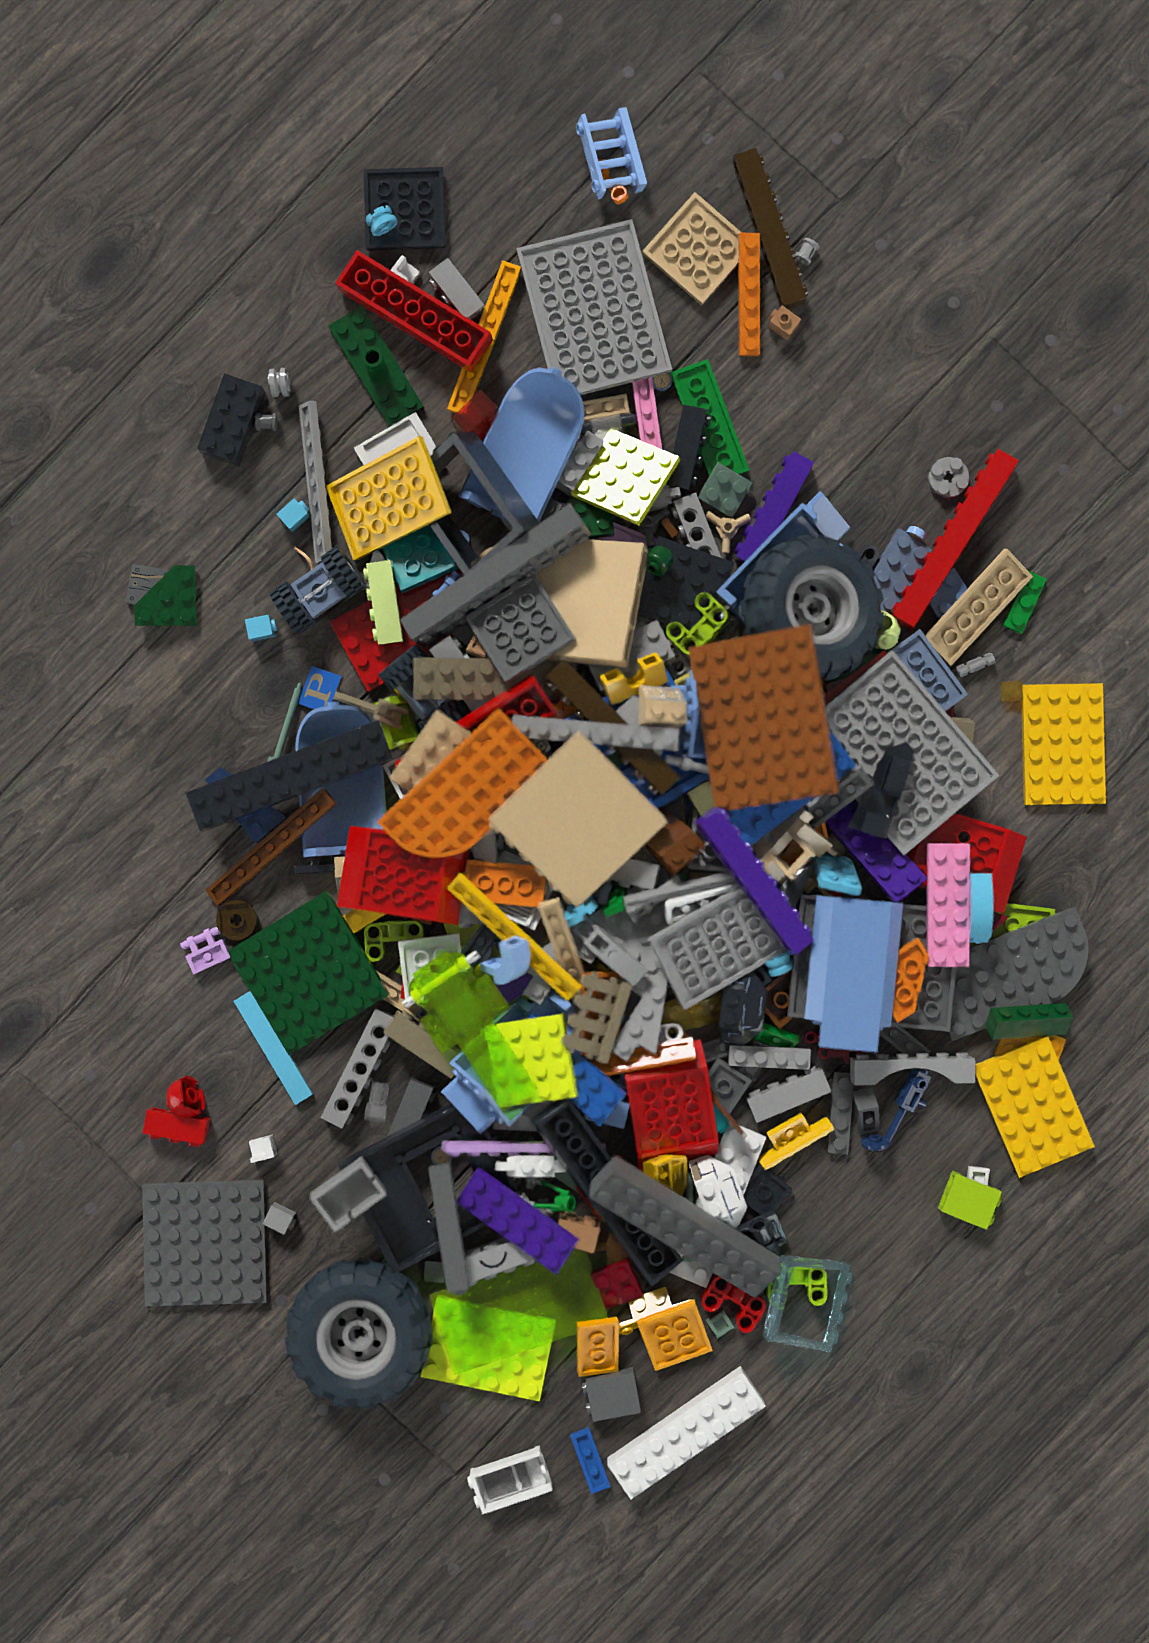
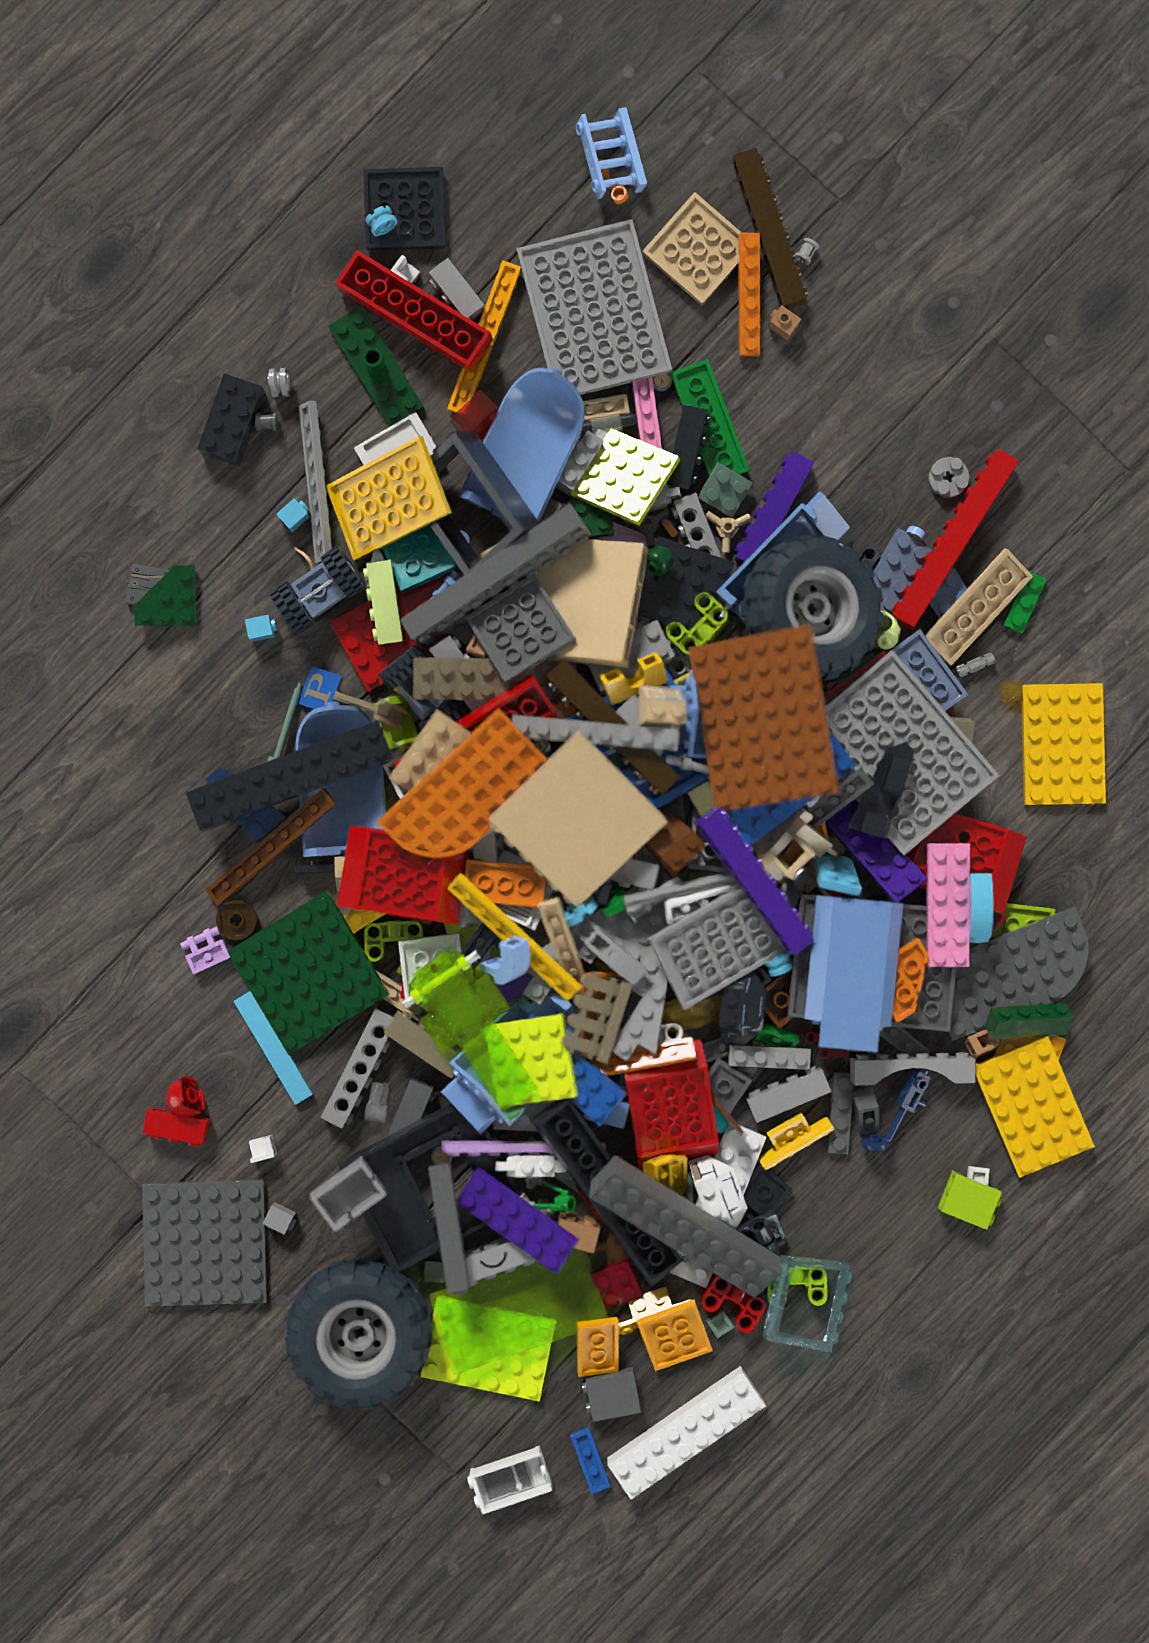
none -> medium nougat brick [964,1029,999,1059]

